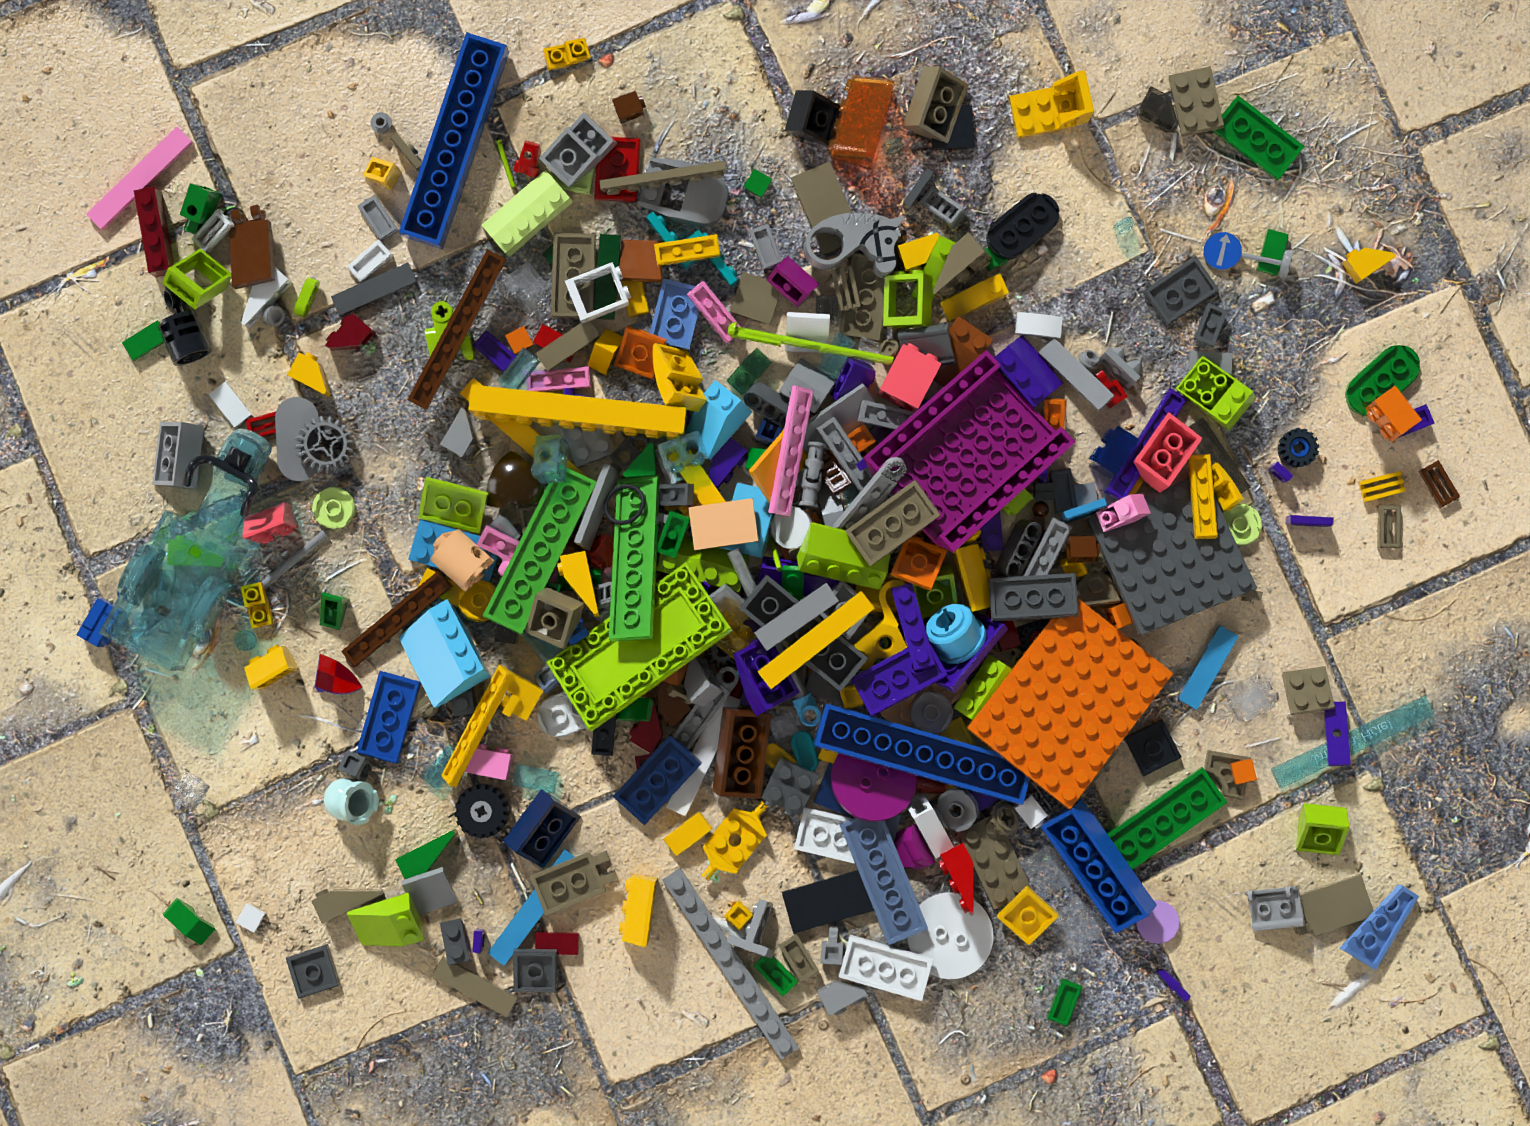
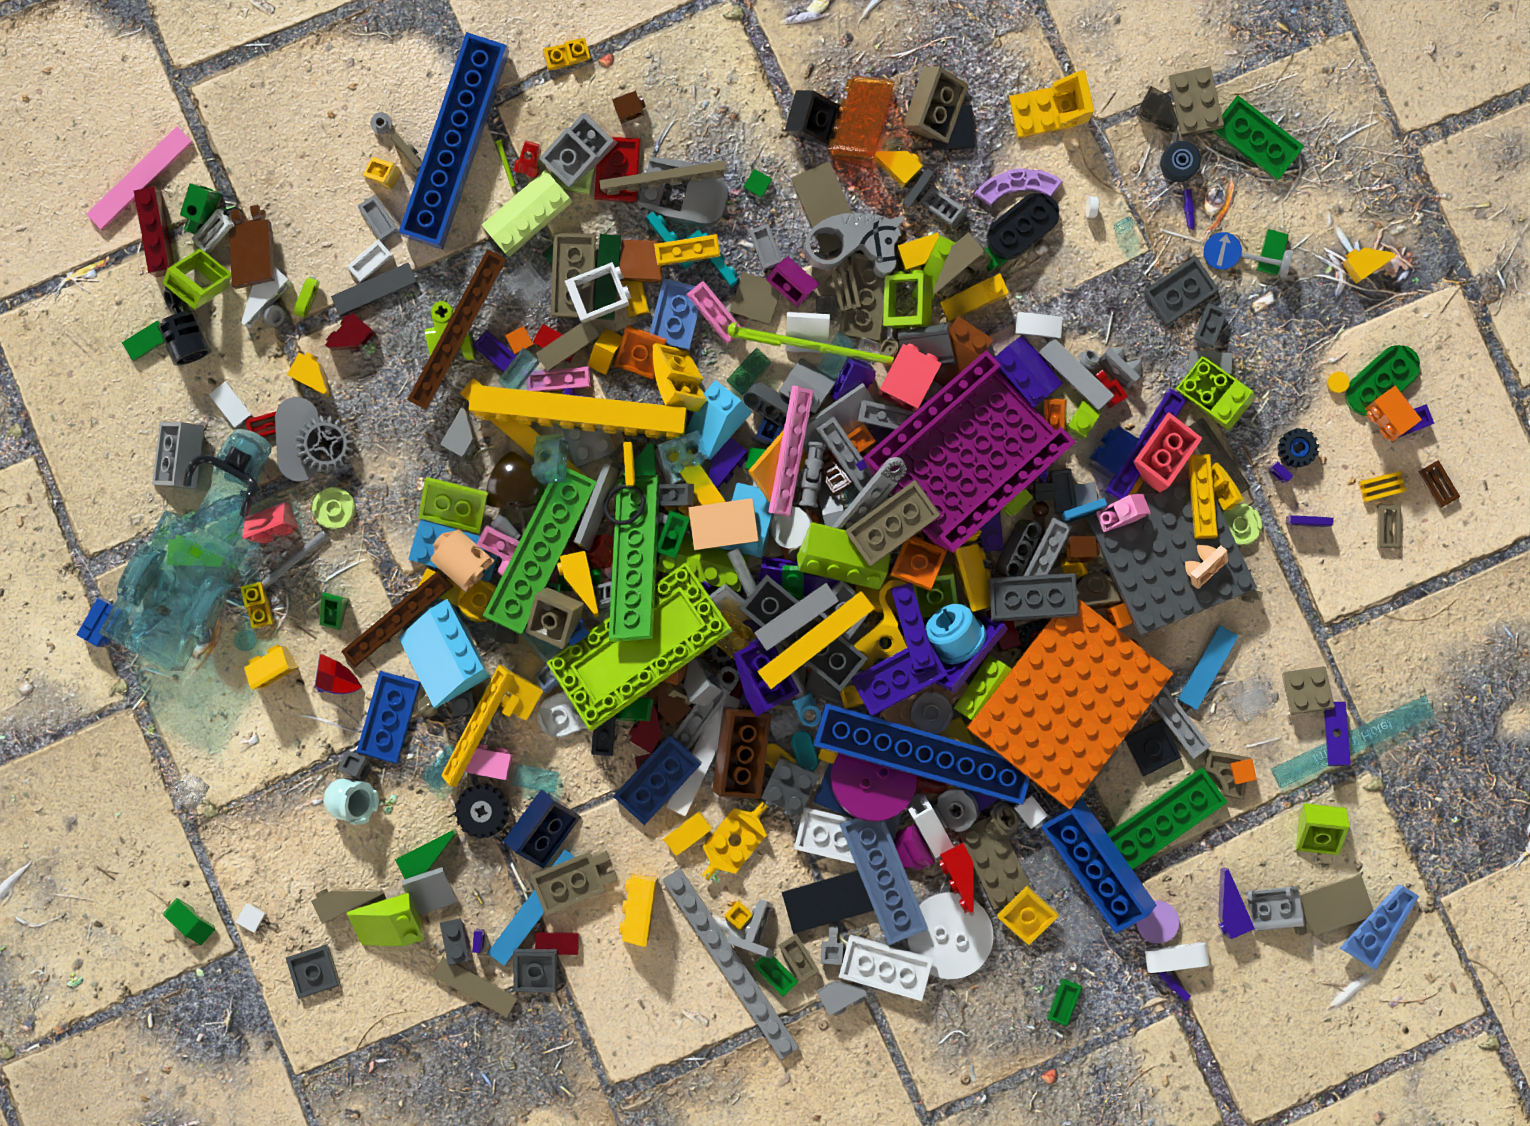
lime piece [768,537,782,571] -> none
none -> yellow tile [623,442,636,487]
none -> yellow slope [874,151,923,188]
none -> lavender tile [974,168,1063,207]
none -> lime slope [1066,398,1104,440]
none -> white tile [1086,196,1099,218]
none -> white beam [1145,942,1210,973]
none -> light grey plate [1151,685,1210,759]
none -> black wheel [1160,141,1201,182]
none -> dark purple piece [1183,189,1195,230]
none -> light nougat tile [1185,545,1228,589]
none -> dark purple slope [1218,867,1255,939]
none -> yellow tile [1326,371,1349,393]

